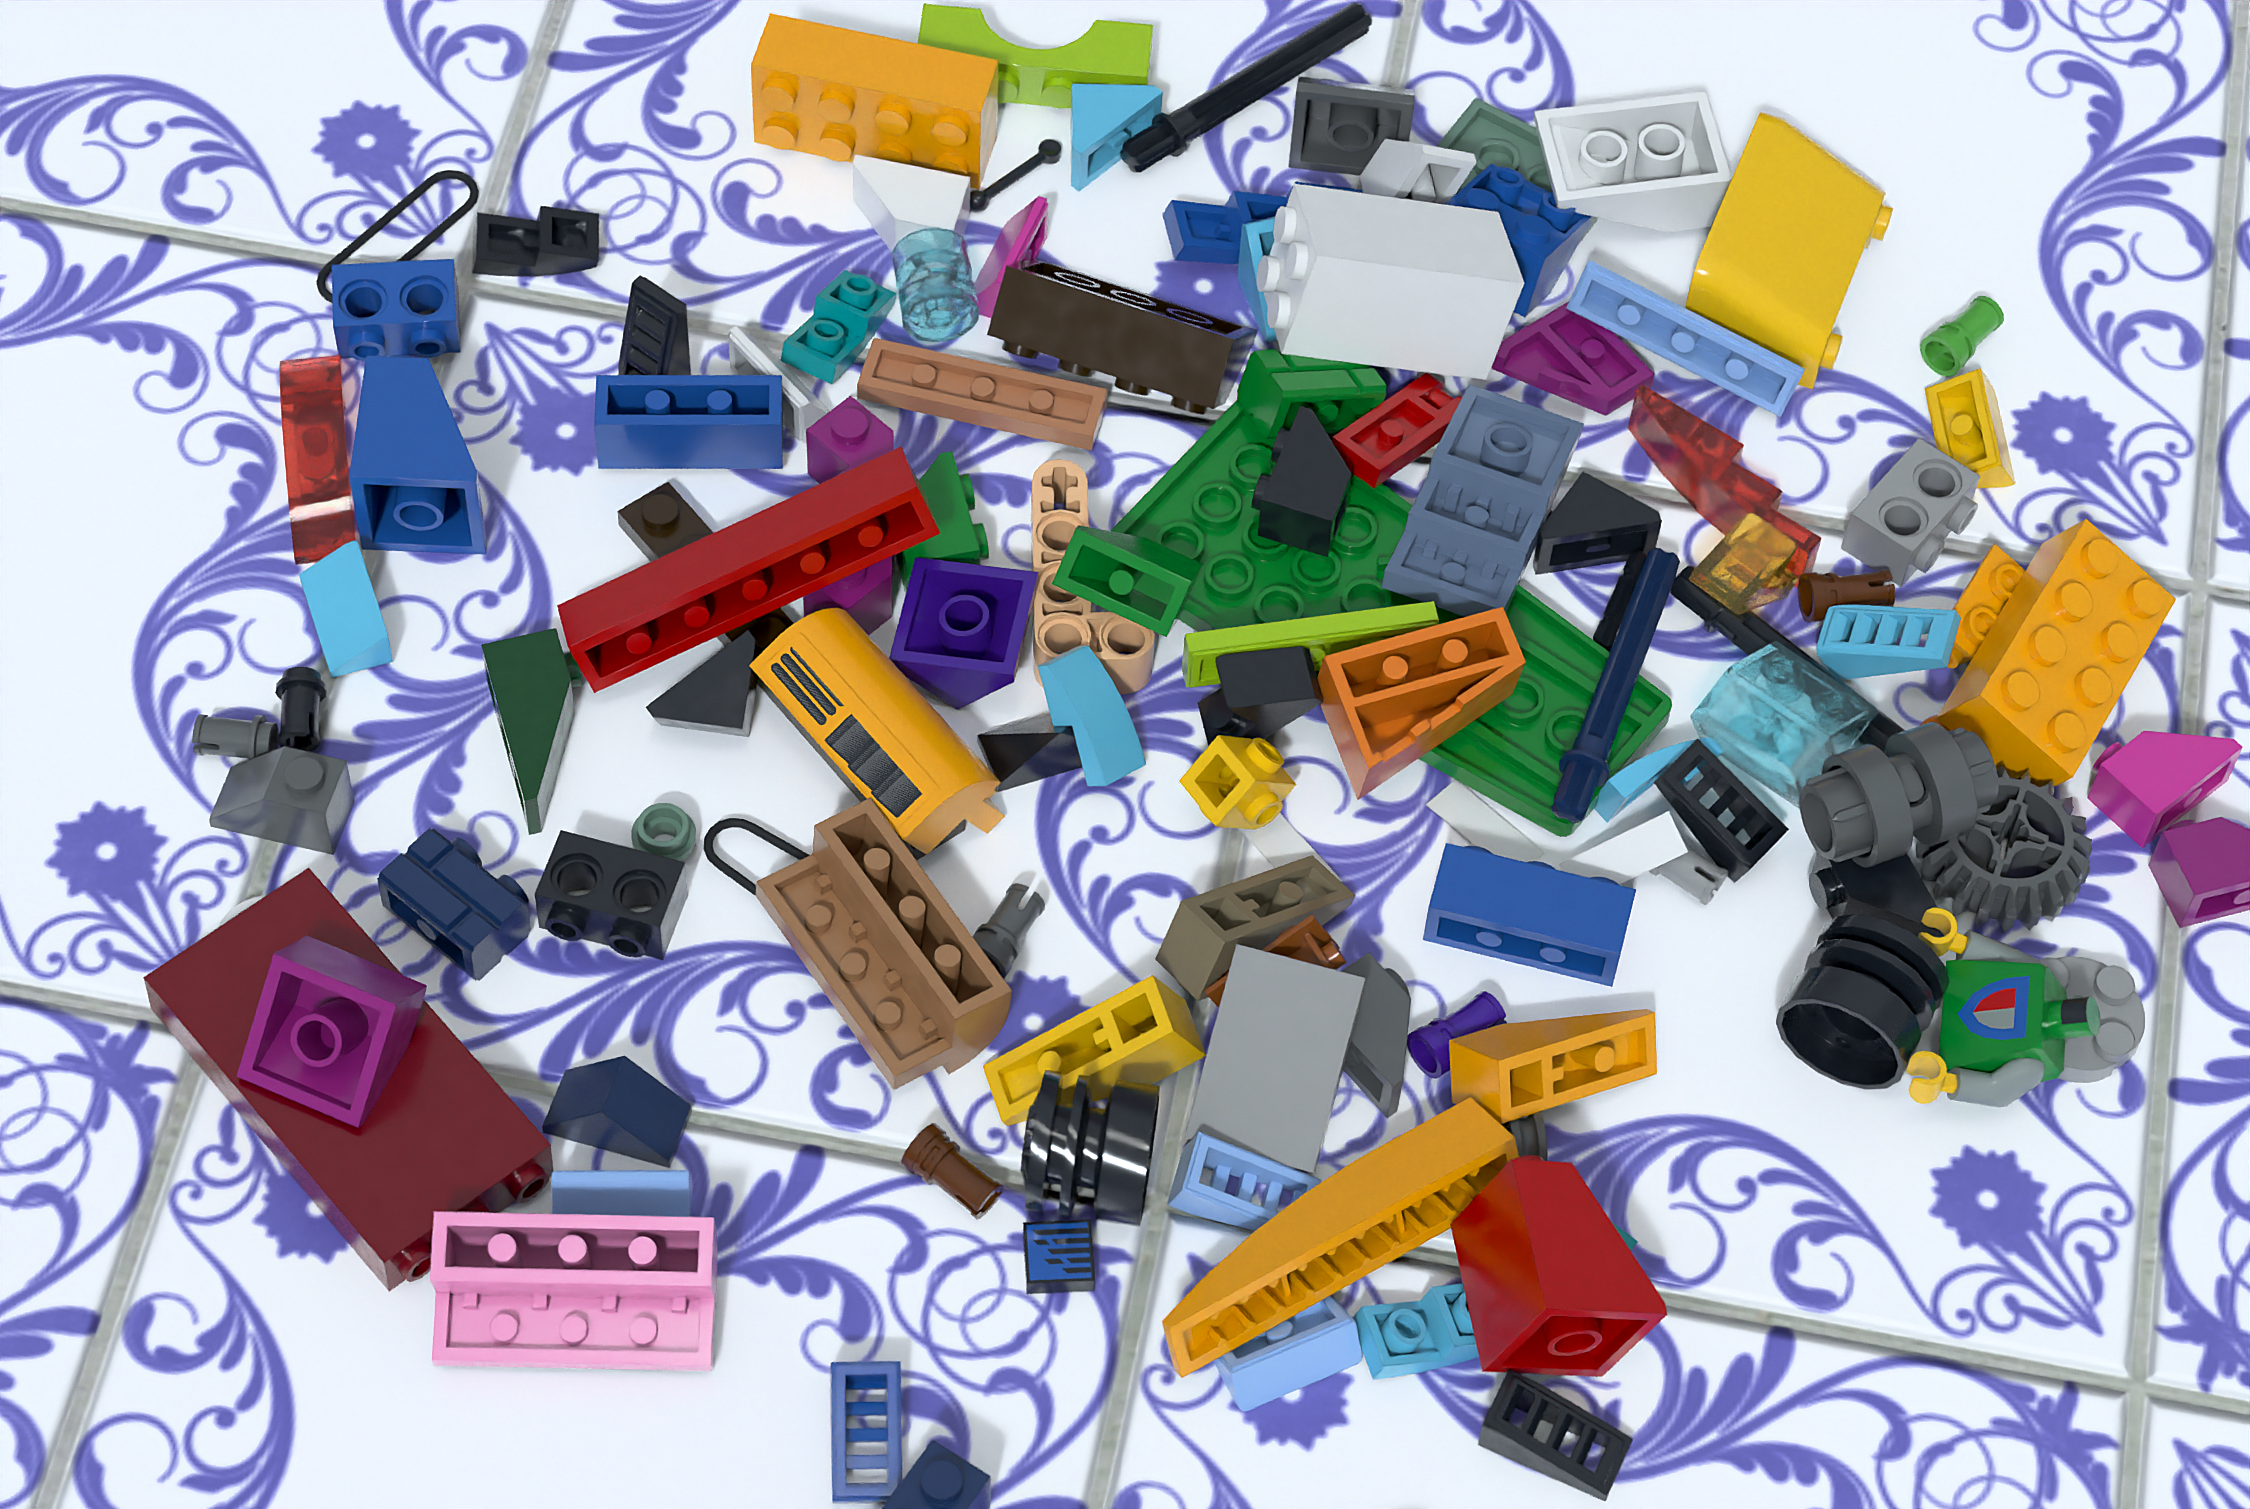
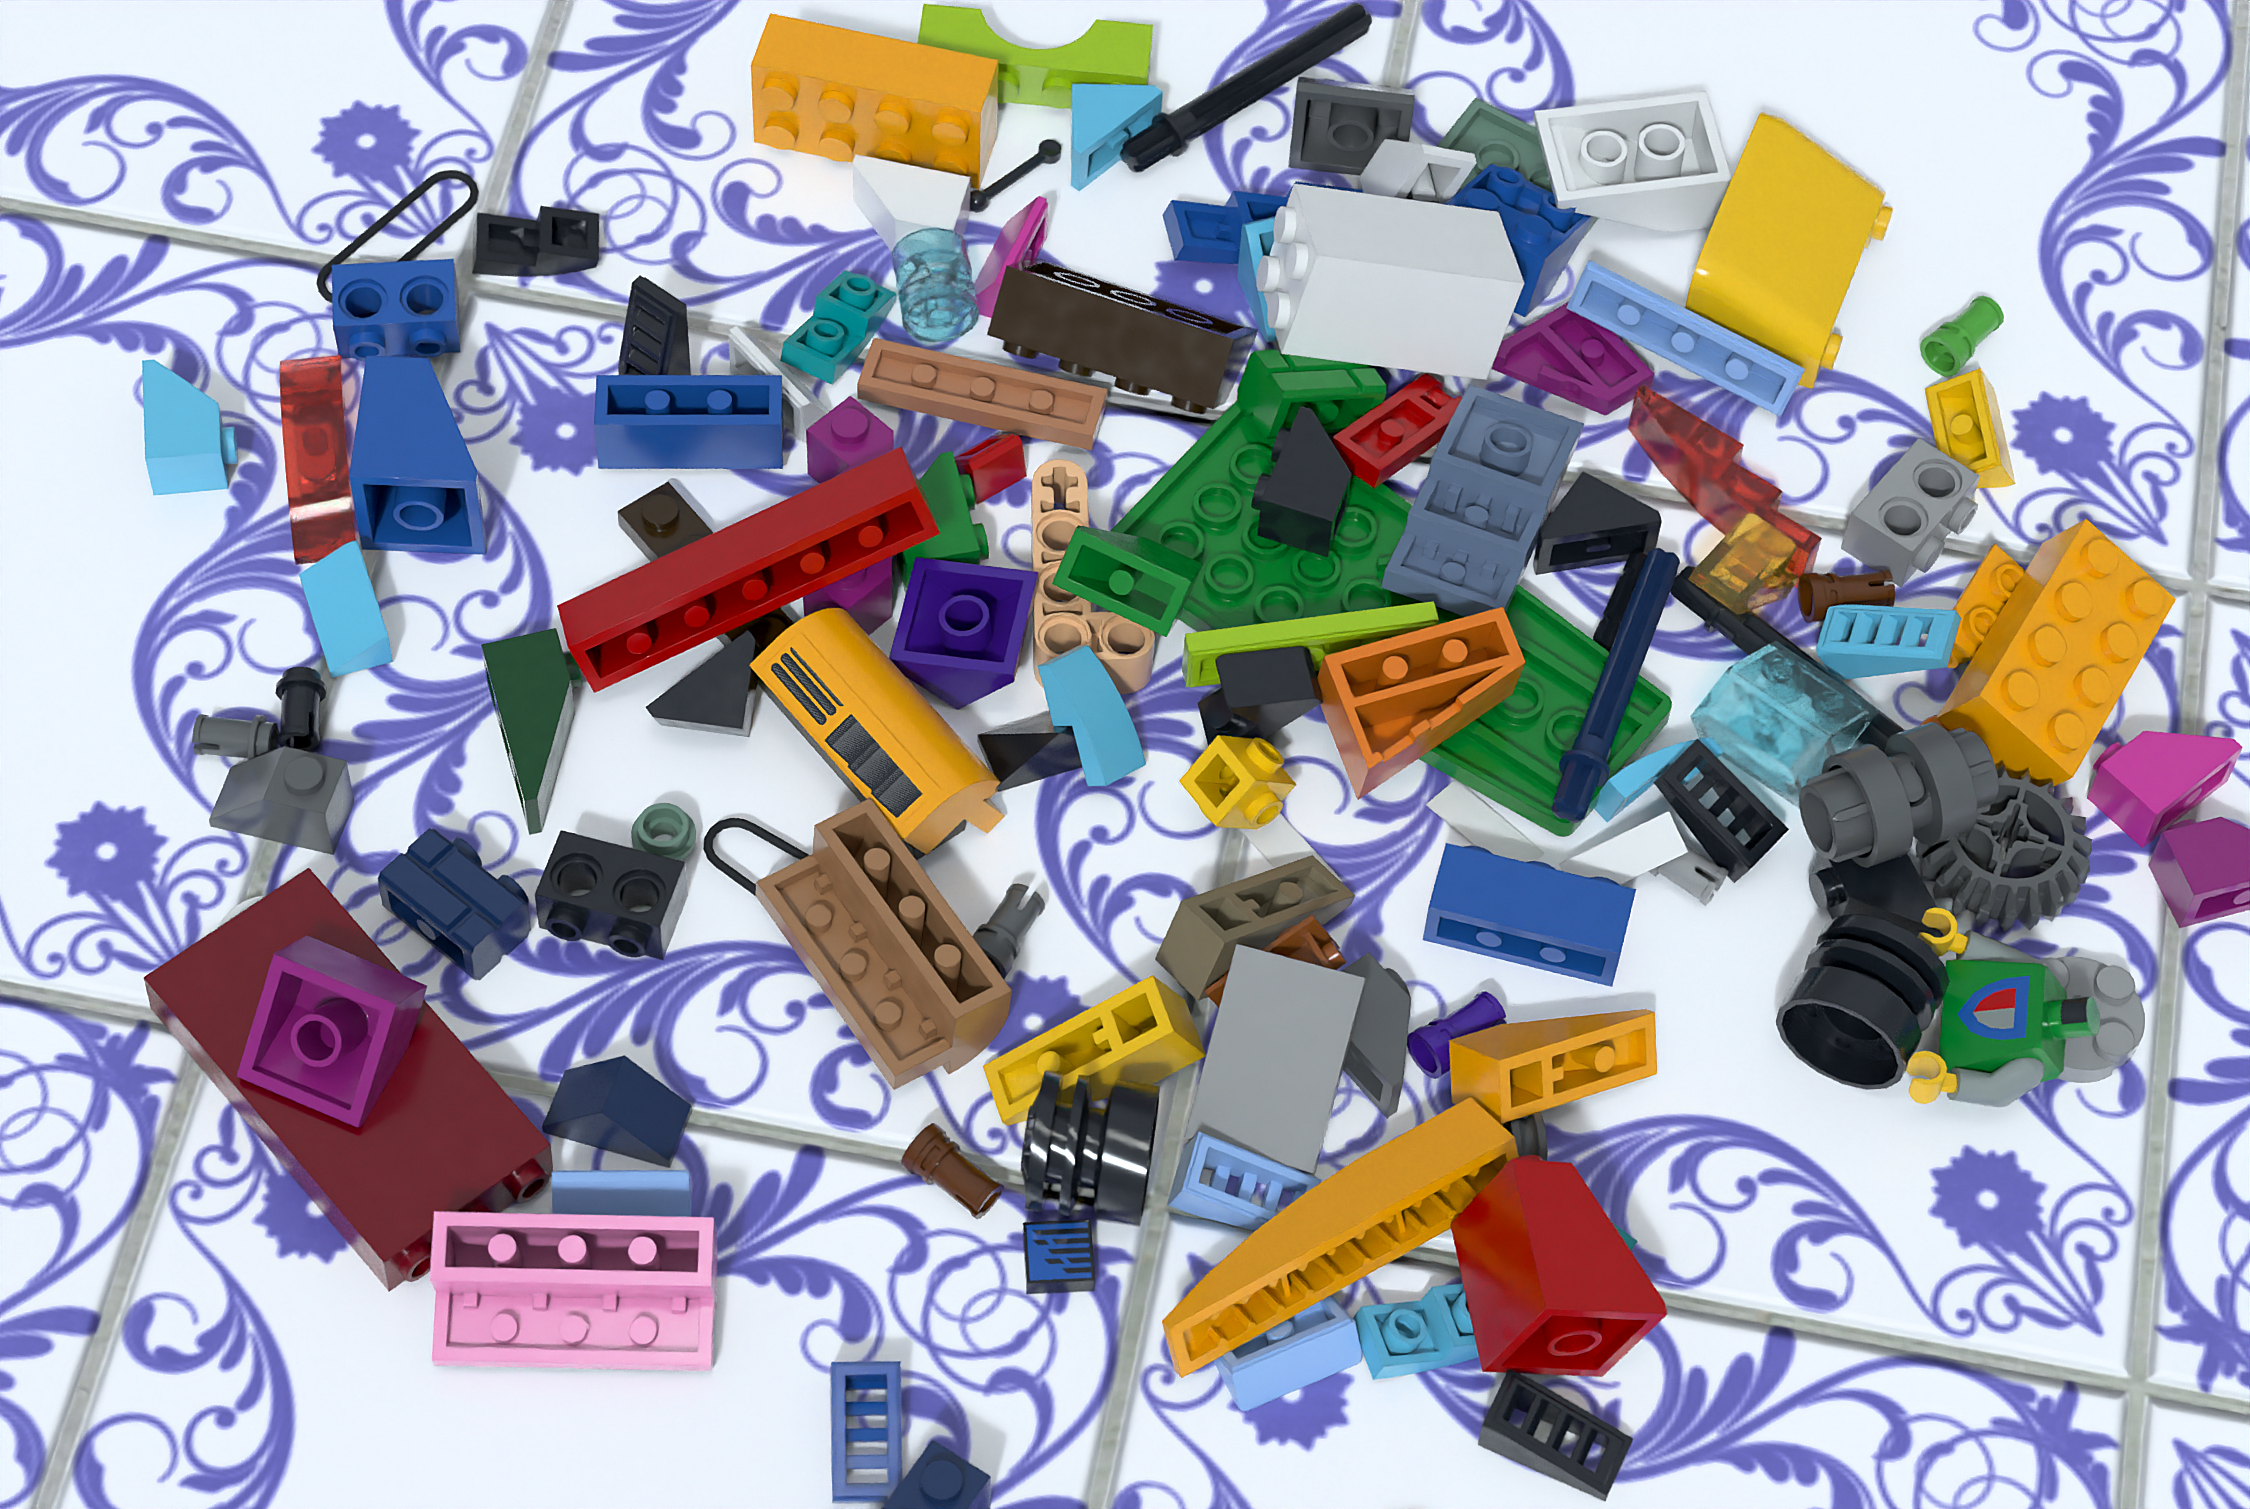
none -> medium azure slope [142,359,238,496]
none -> red slope [954,434,1027,505]

